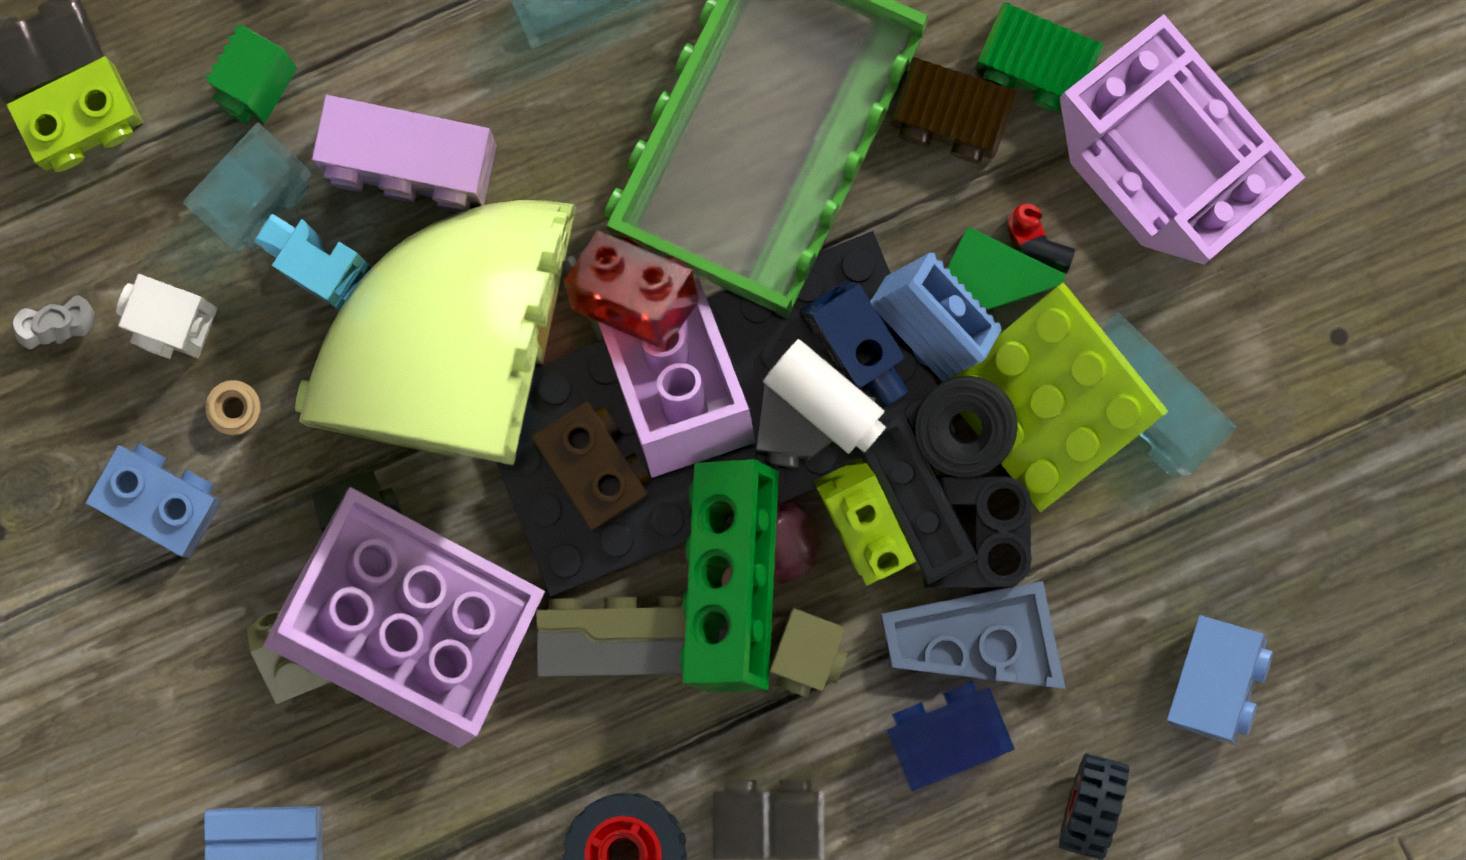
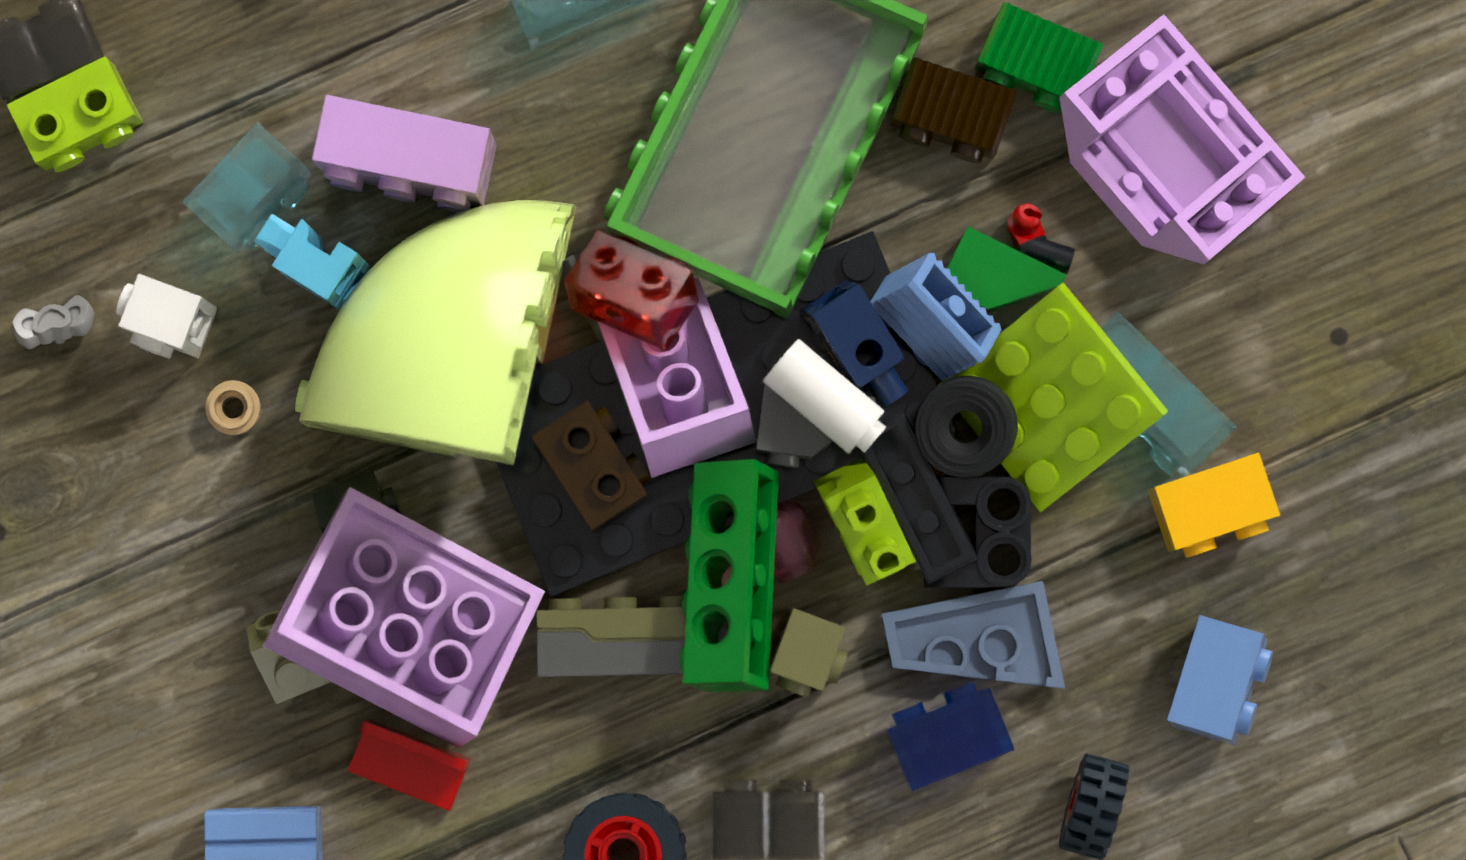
medium blue brick [86,443,223,558] -> none
green brick [206,25,298,124] -> none
none -> red panel [348,719,471,811]
none -> yellow brick [1147,453,1280,558]

